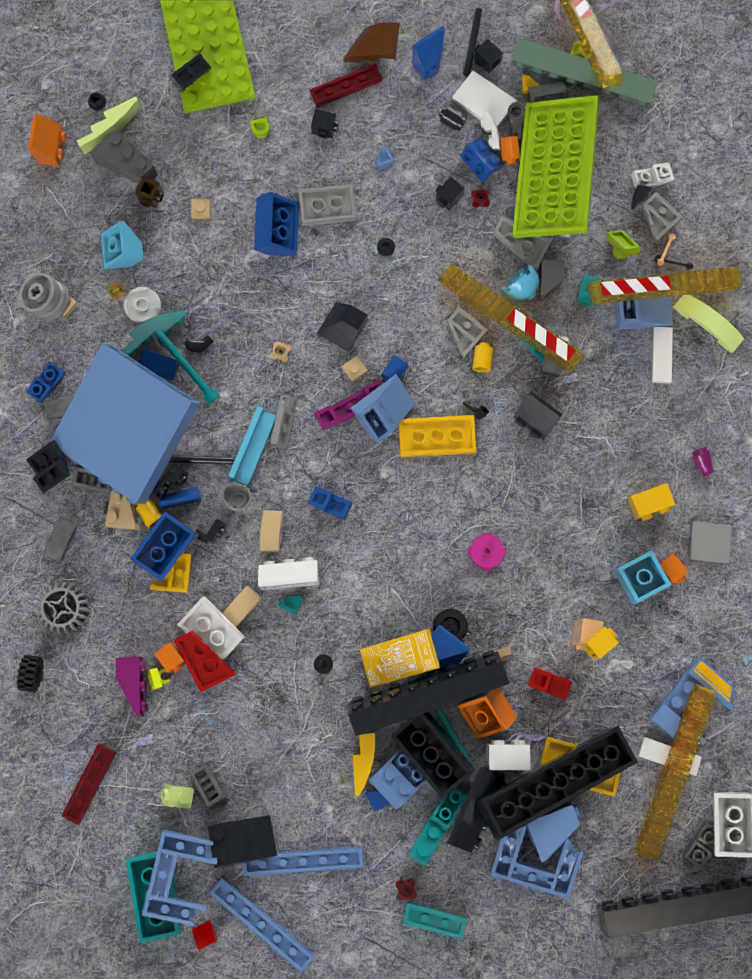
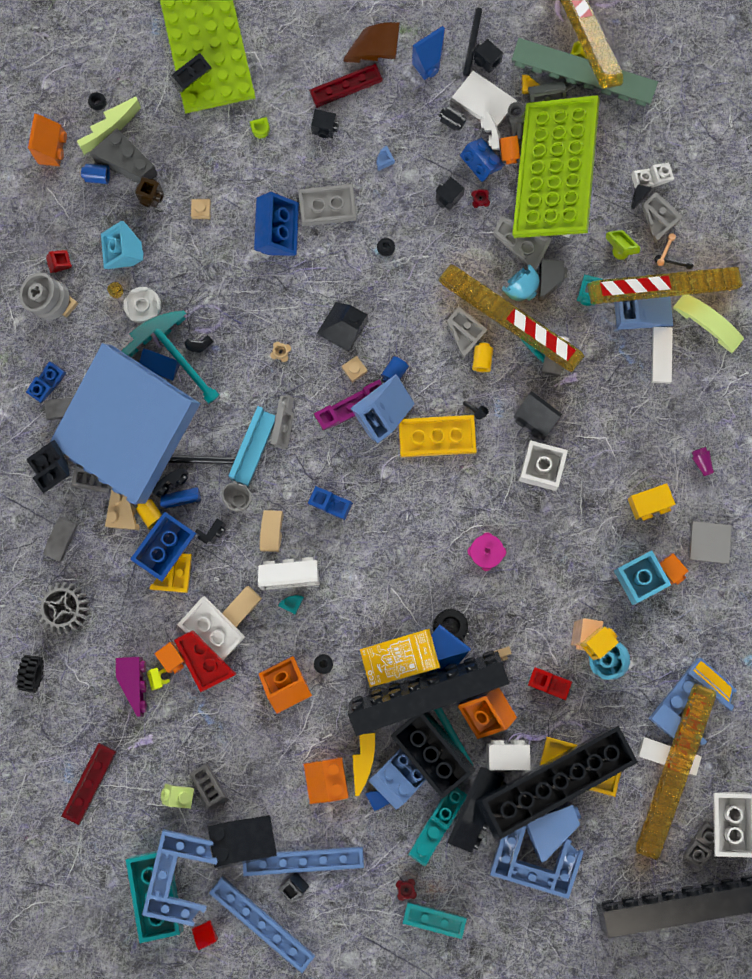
none -> red slope [46,250,72,273]
none -> blue brick [81,164,110,184]
none -> orange slope [259,656,312,714]
none -> black slope [278,873,309,904]
none -> orange slope [304,757,349,804]
none -> white brick [518,440,568,491]
none -> medium azure cylinder [589,643,630,680]

